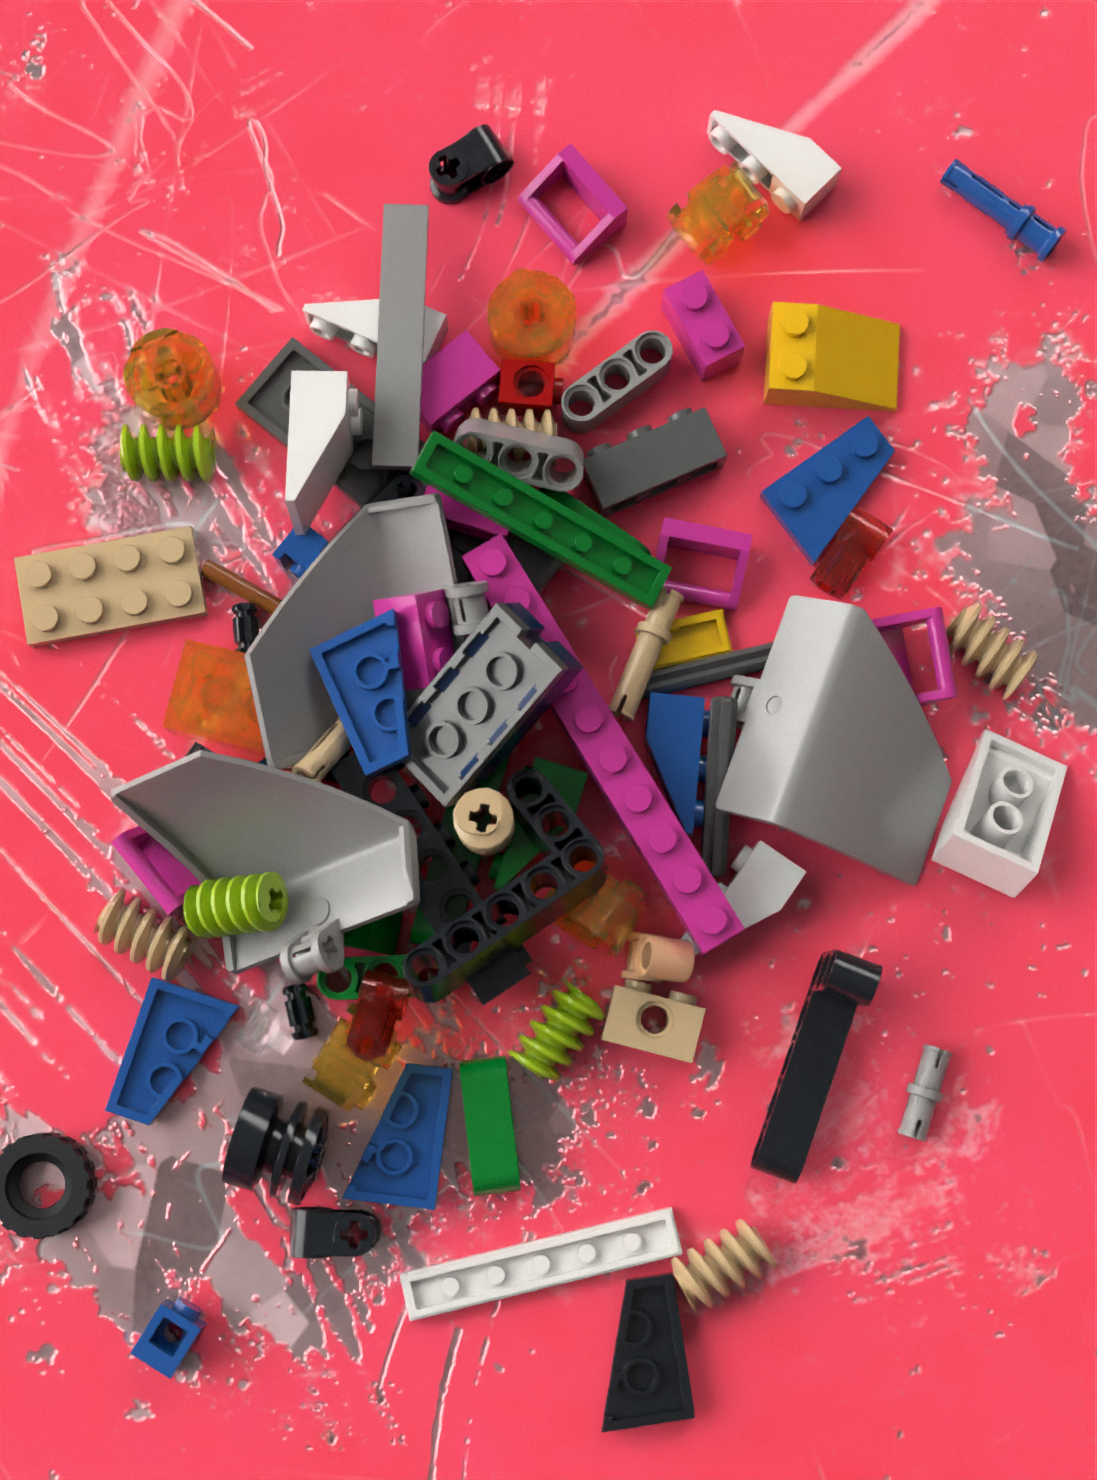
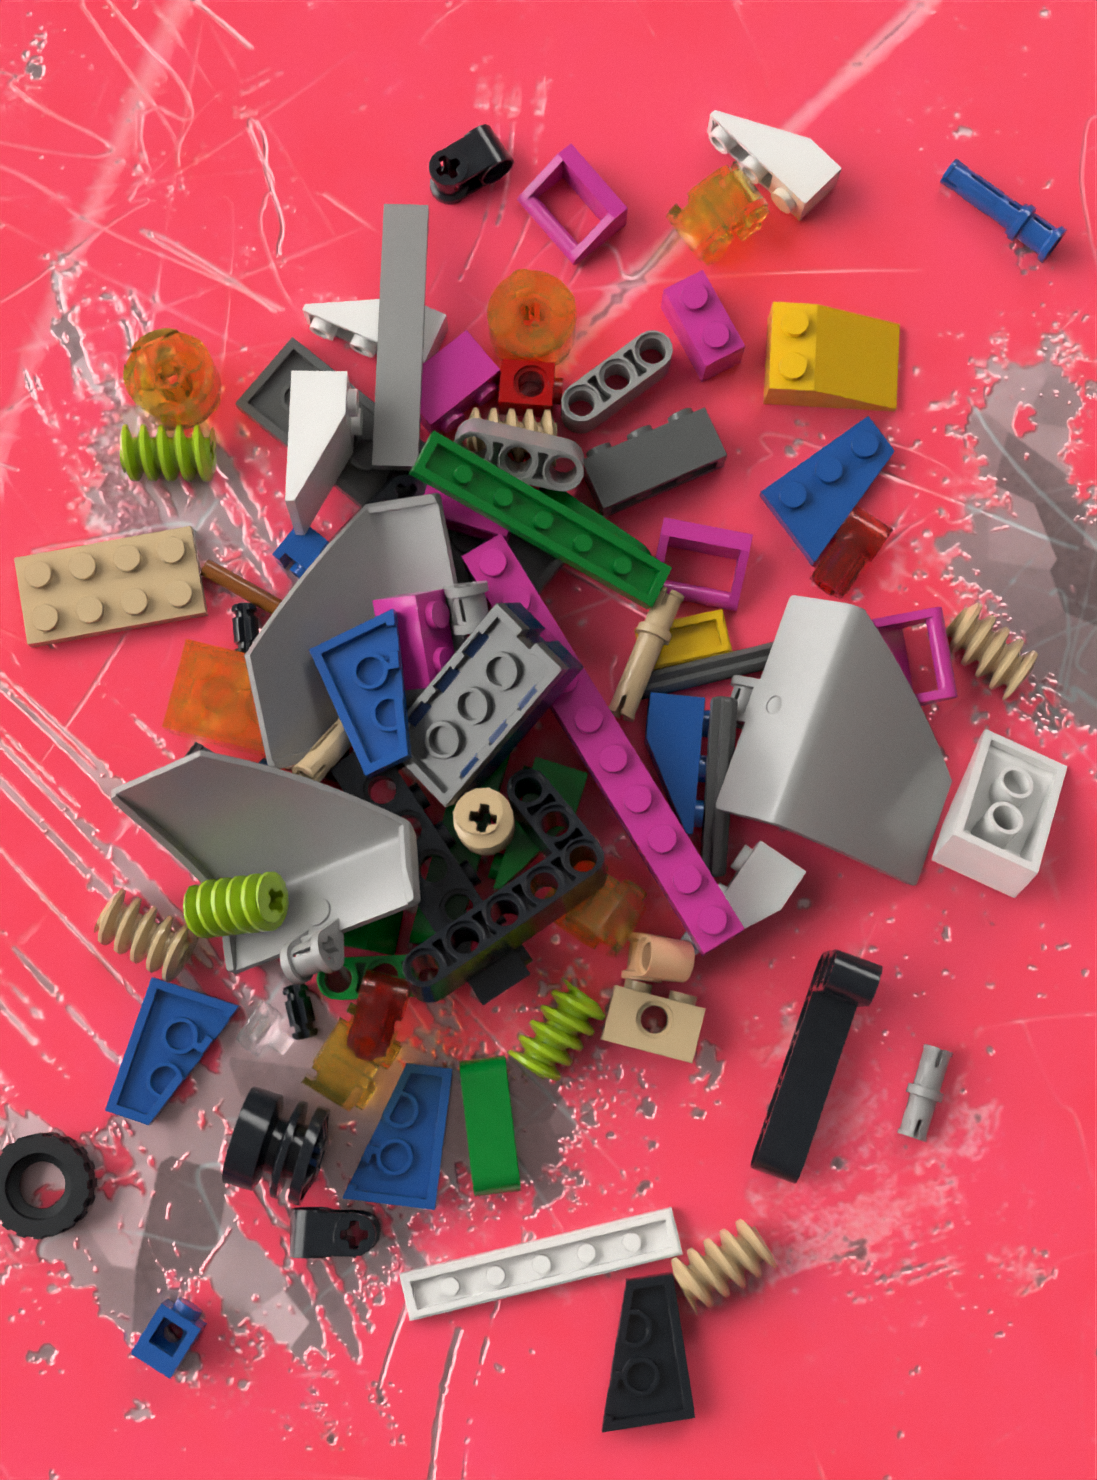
dark pink tile [111,826,201,919] -> none

